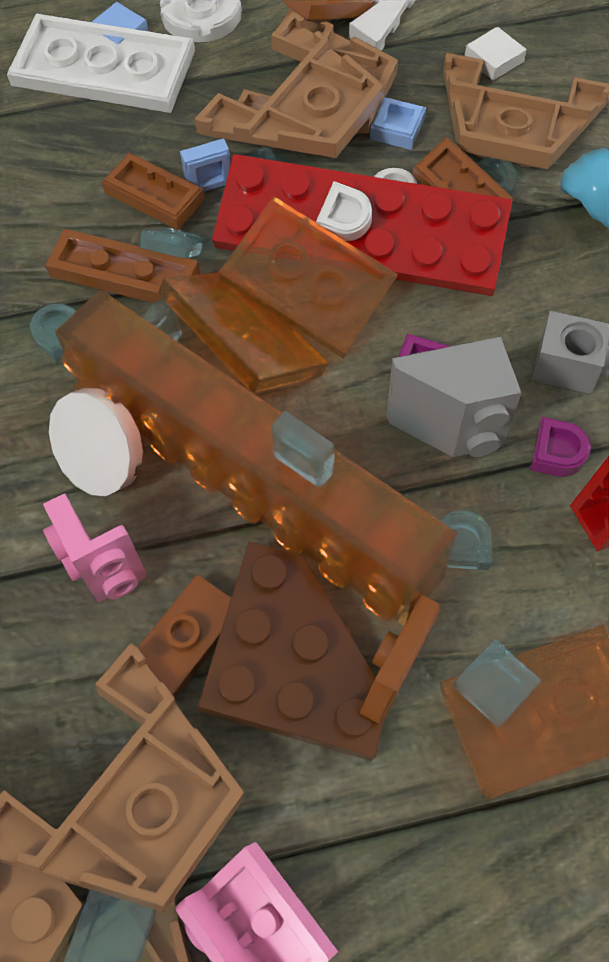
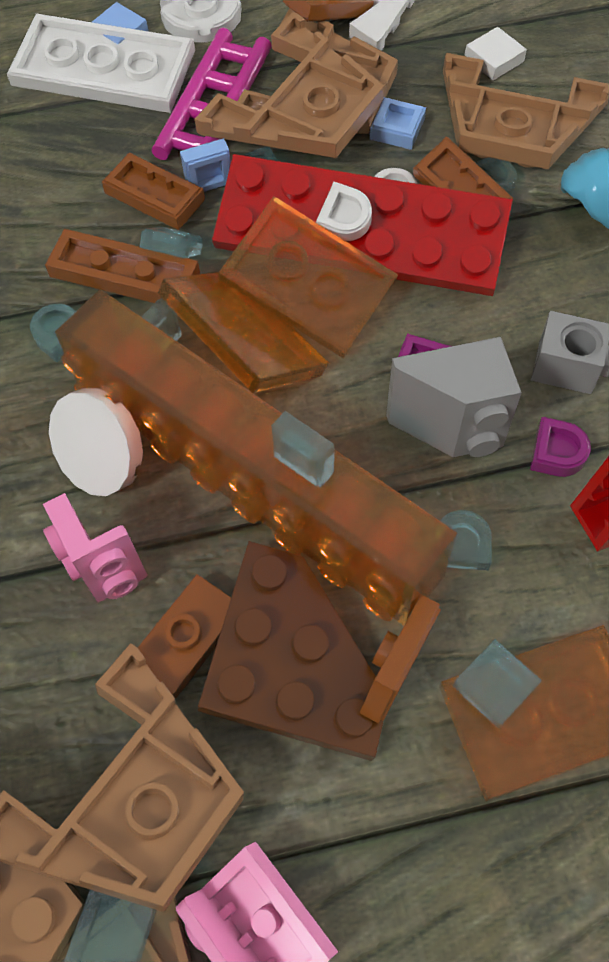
none -> dark pink bar [152,28,272,160]

